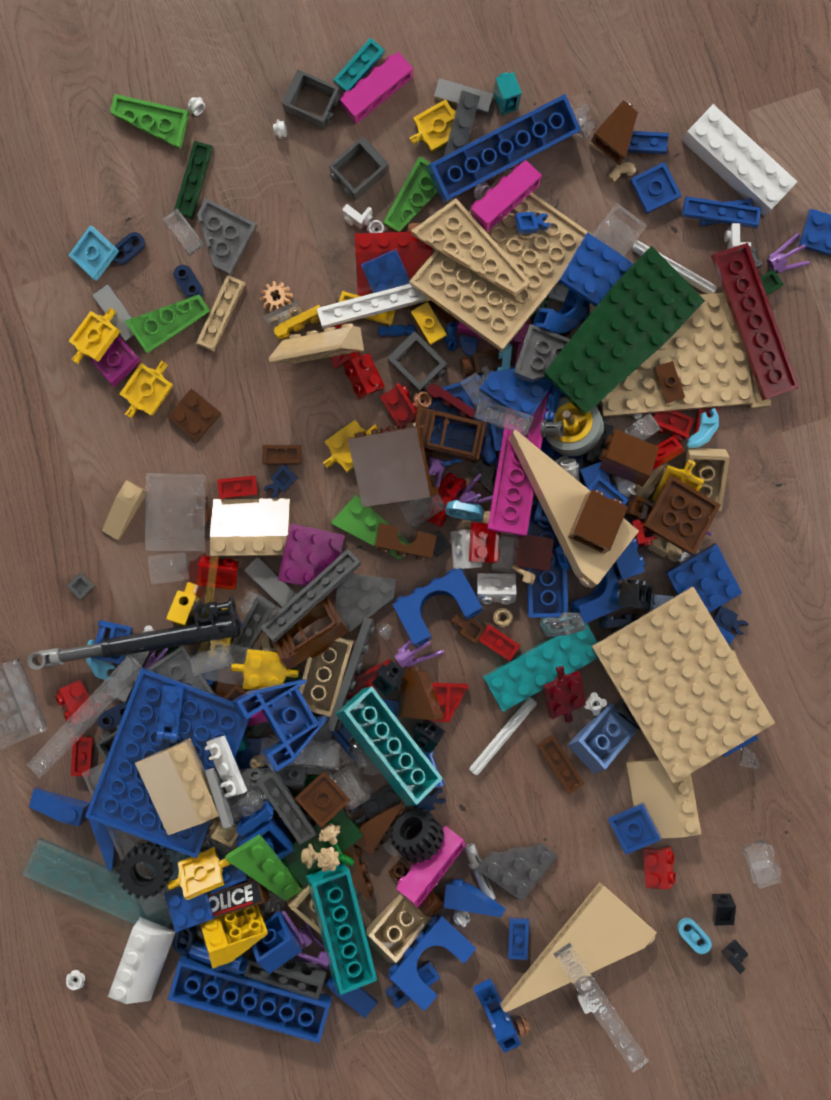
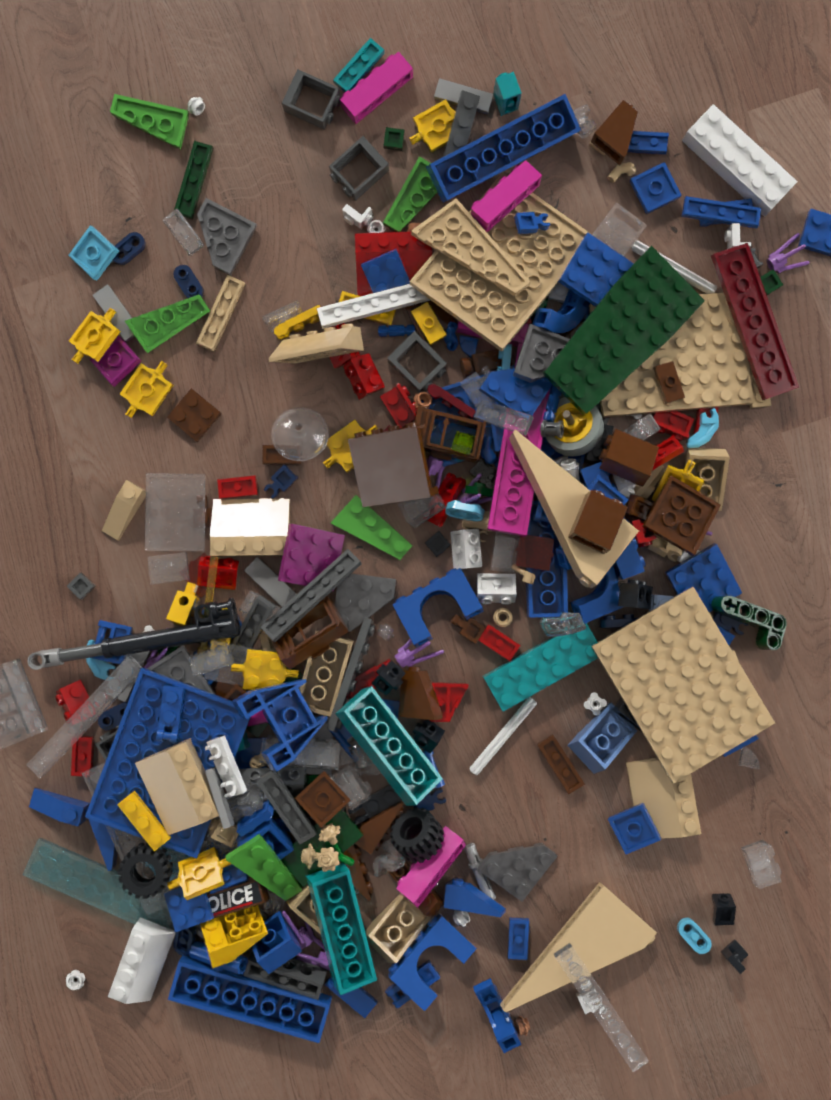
light nougat gear [260,281,293,315] -> none
white plate [273,119,287,139] -> none
reddish brown arch [374,523,437,561] -> none
red bracket [468,522,501,563] -> none
white plate [474,182,490,200] -> none
dark red plate [543,666,586,723] -> none
red bracket [643,846,676,890] -> none
none -> yellow plate [117,791,171,851]
none -> clear dish [271,407,329,461]
none -> clear bracket [373,854,405,878]
none -> dark green plate [383,127,405,151]
none -> clear neon green plate [451,431,475,455]
none -> dark green plate [465,483,493,497]
none -> dark green beam [711,595,787,650]

